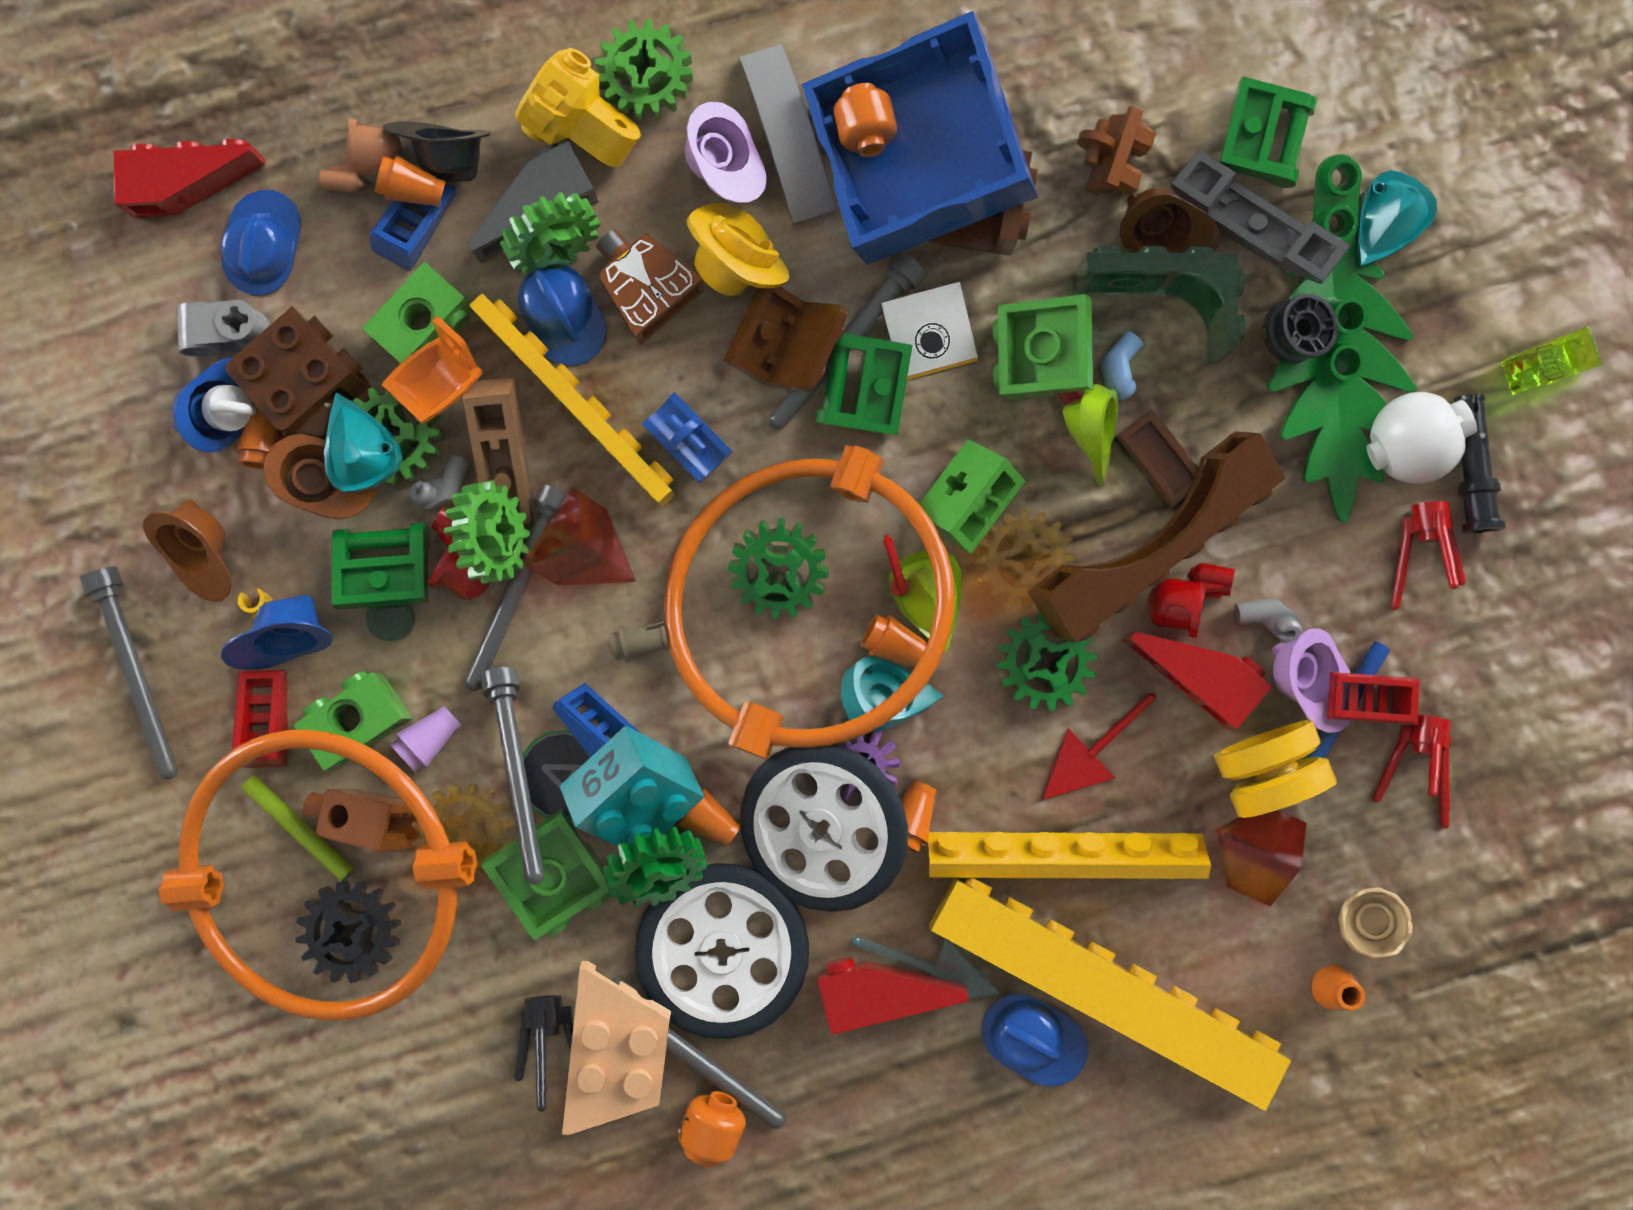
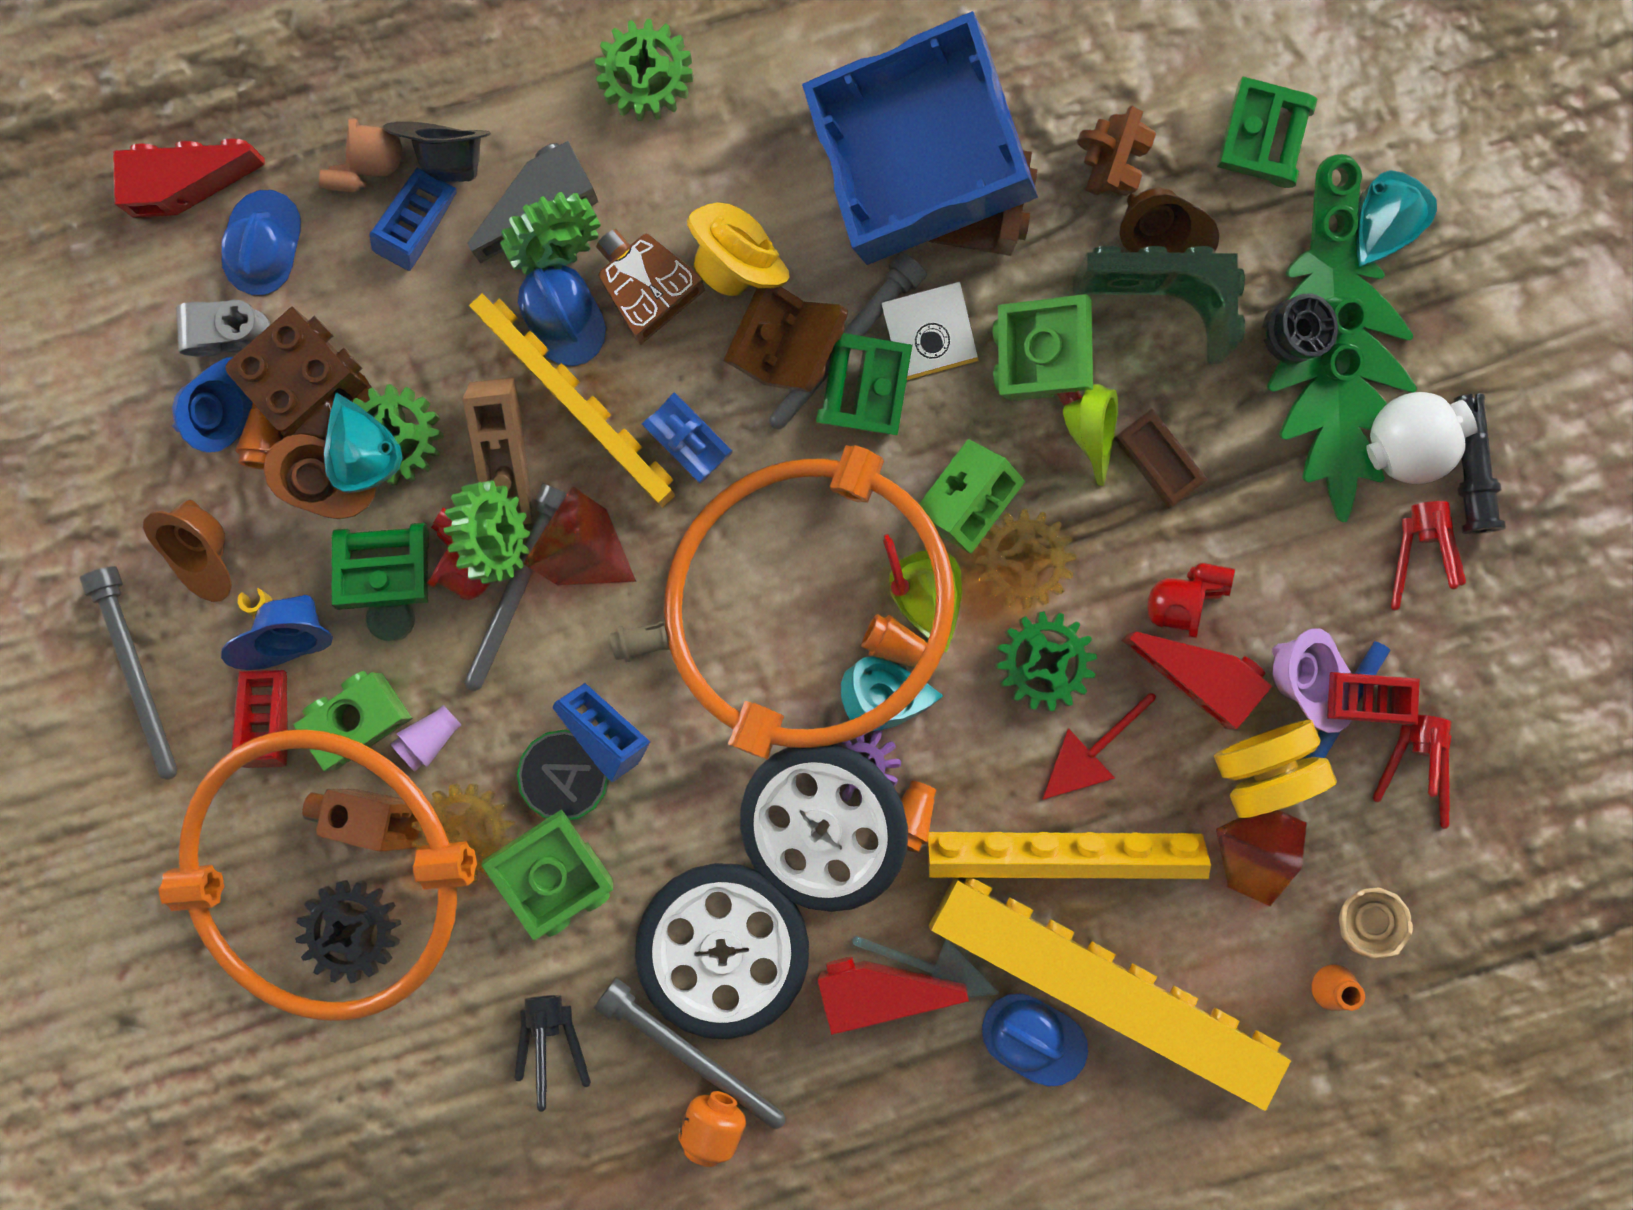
white tile [202,385,257,431] -> none
lime bar [241,775,355,881] -> none
bright green brick [362,261,472,363] -> none
orange cone [374,155,446,207] -> none
orange piece [381,316,483,424] -> none
light grey arm [410,454,472,510] -> none
dark grey piece [480,667,544,885] -> none
yellow piece [515,48,641,167] -> none
teal brick [560,725,704,846] -> none
light nougat wing [562,961,671,1135] -> none
green gear [602,827,707,907] -> none
orange cone [676,787,741,847] -> none
lavender piece [684,102,767,203] -> none
green gear [728,518,828,620] -> none
light grey slope [739,44,836,226] -> none
orange head [833,83,897,157] -> none
reddish brown arch [1027,431,1286,643] -> none
light blue arm [1100,331,1143,400] -> none
dark grey slope [1171,149,1350,284] -> none
light grey arm [1234,598,1302,643] -> none
clear neon green leg [1500,326,1603,395] -> none

